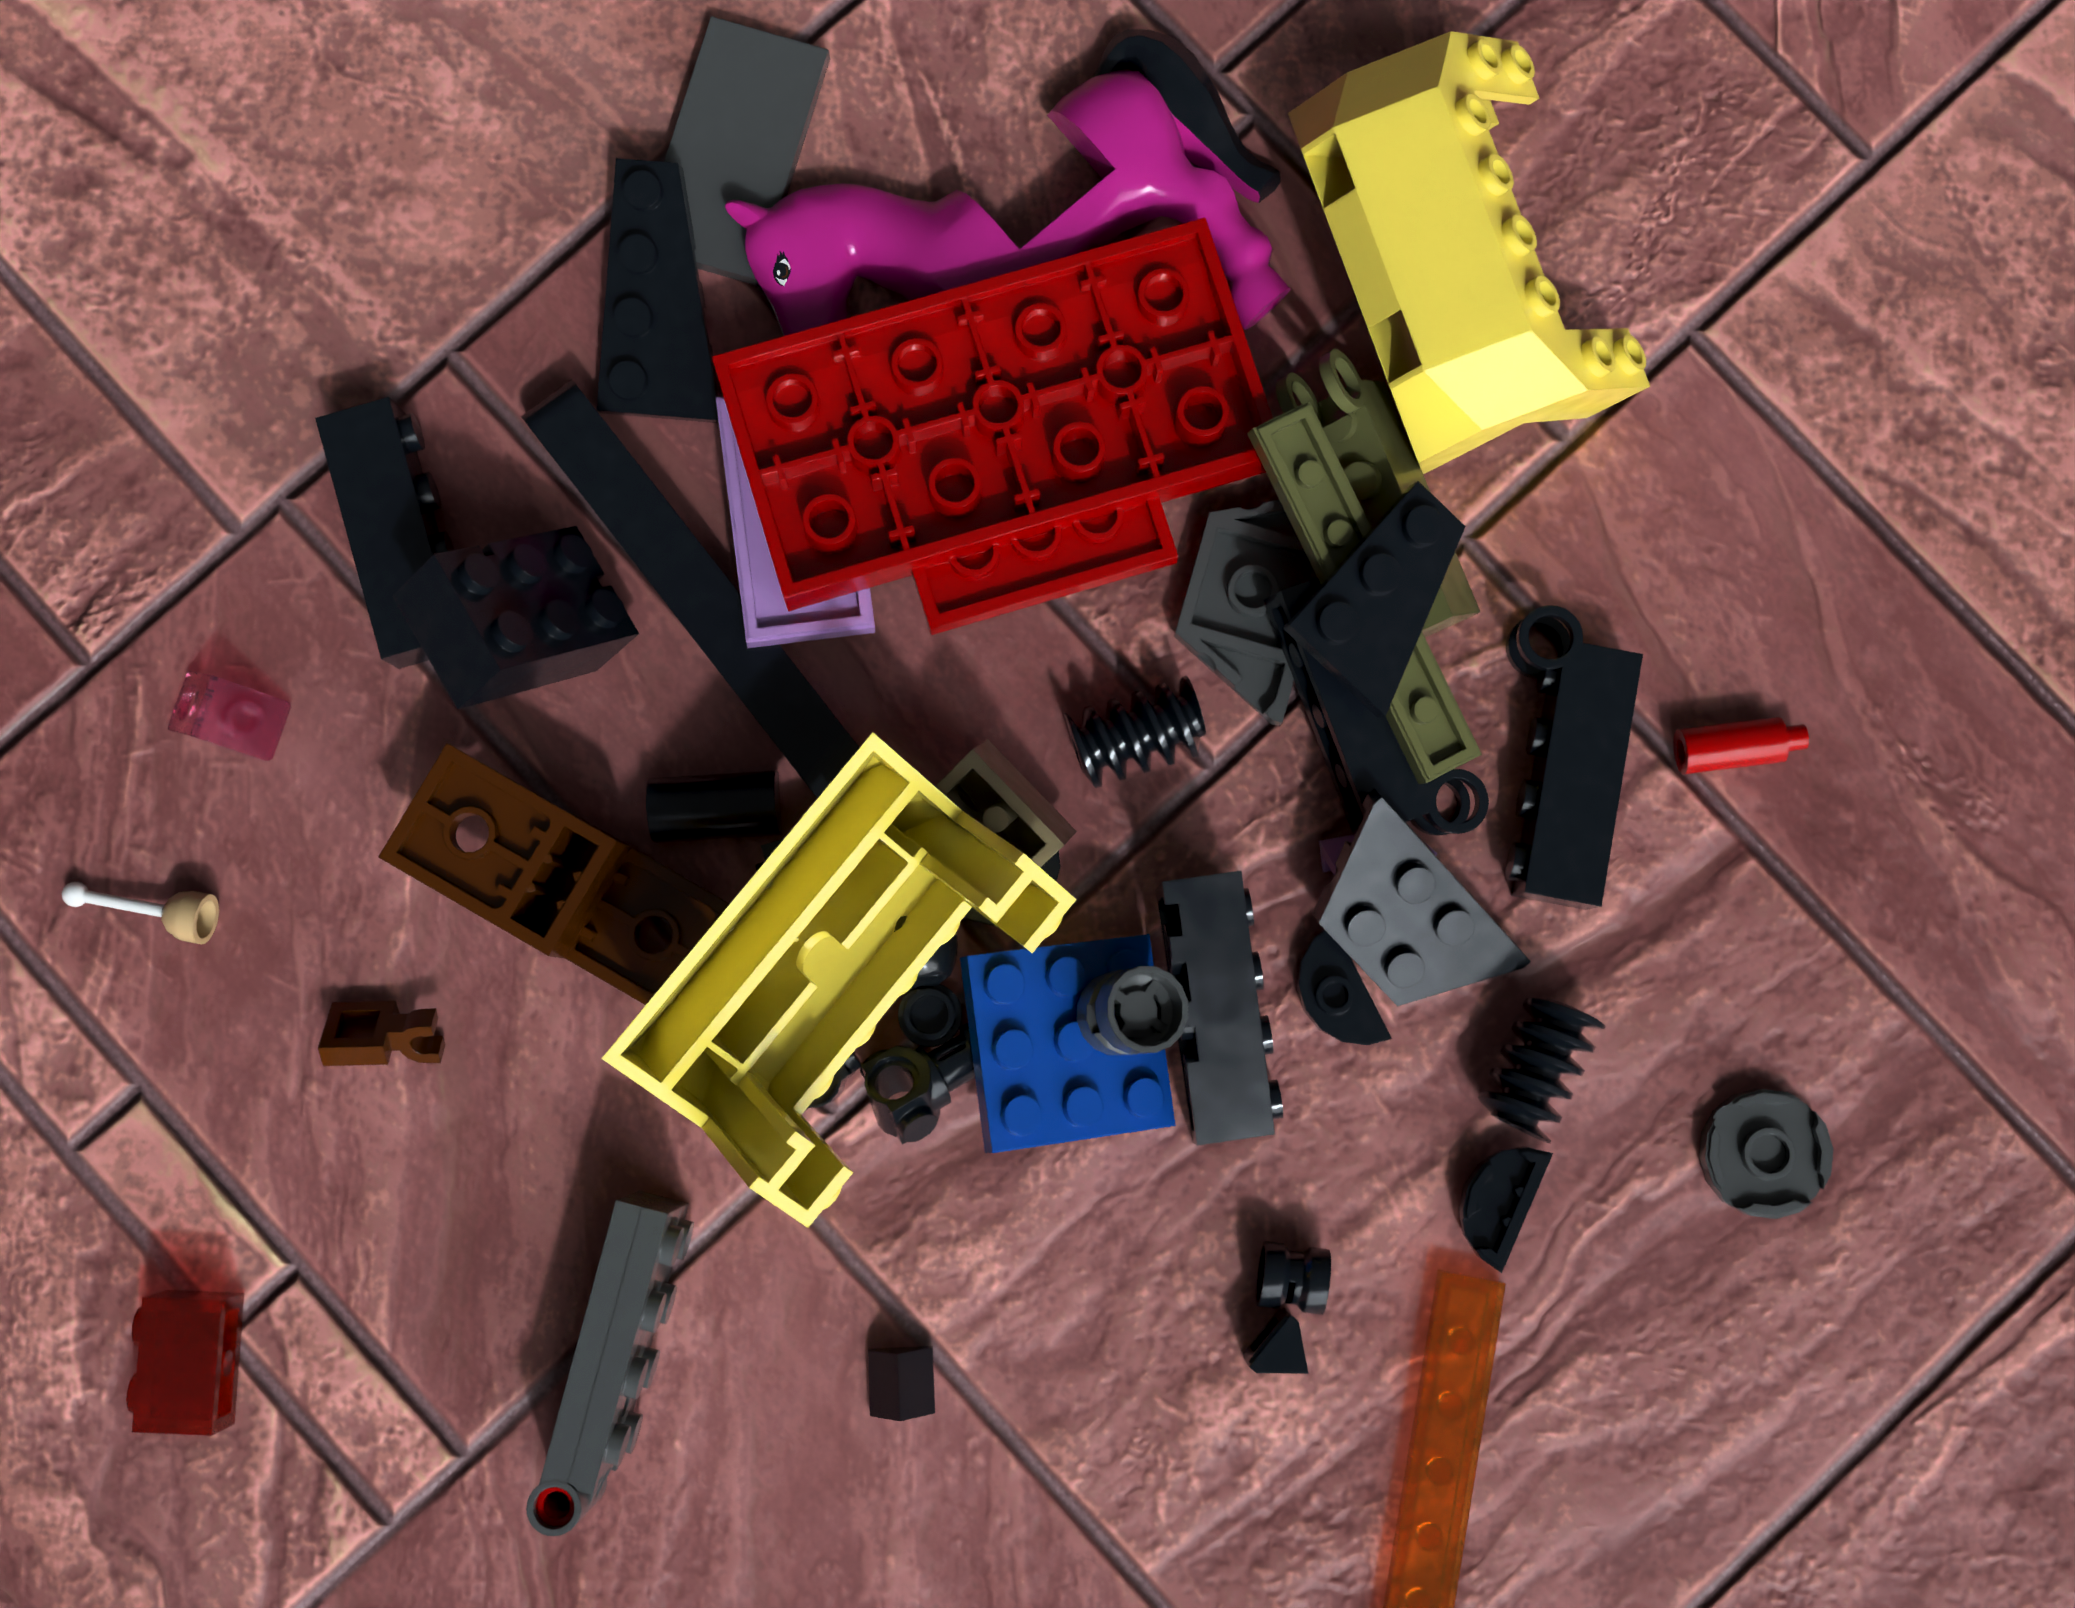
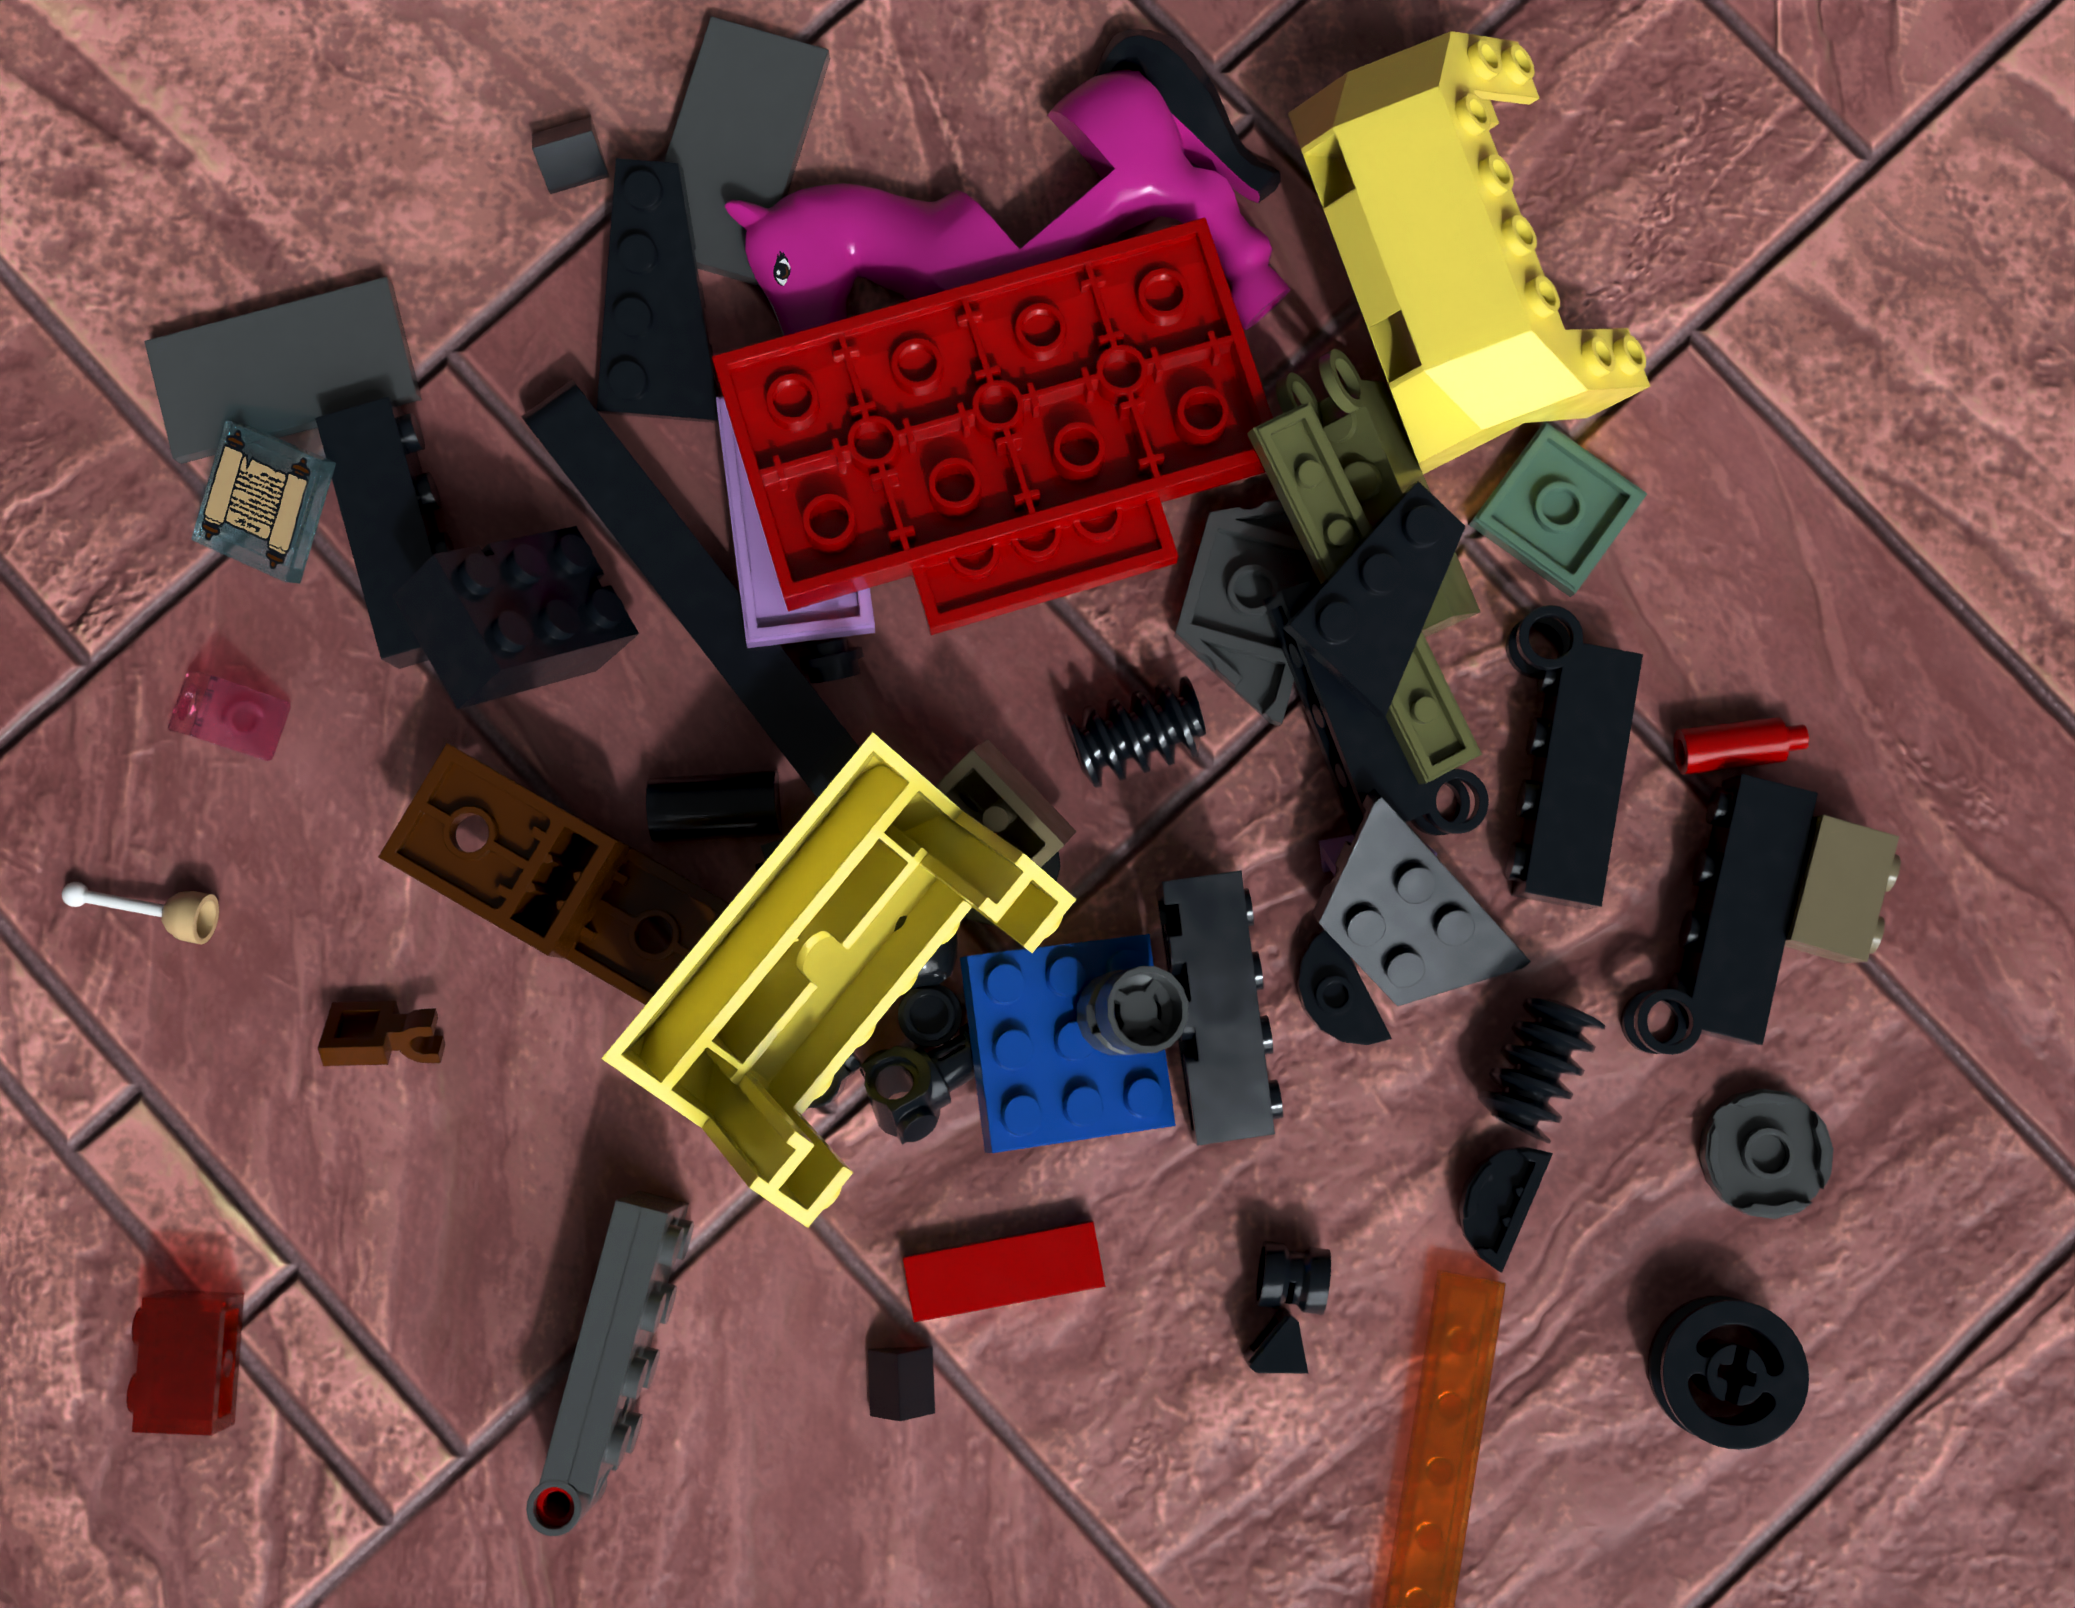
none -> dark grey tile [144,277,422,464]
none -> tile [191,420,336,584]
none -> black slope [532,117,609,194]
none -> black plate [800,637,864,683]
none -> red tile [903,1220,1106,1323]
none -> sand green tile [1469,421,1647,597]
none -> black hinge [1621,774,1818,1055]
none -> black wheel [1648,1295,1809,1450]
none -> dark tan brick [1785,815,1901,964]

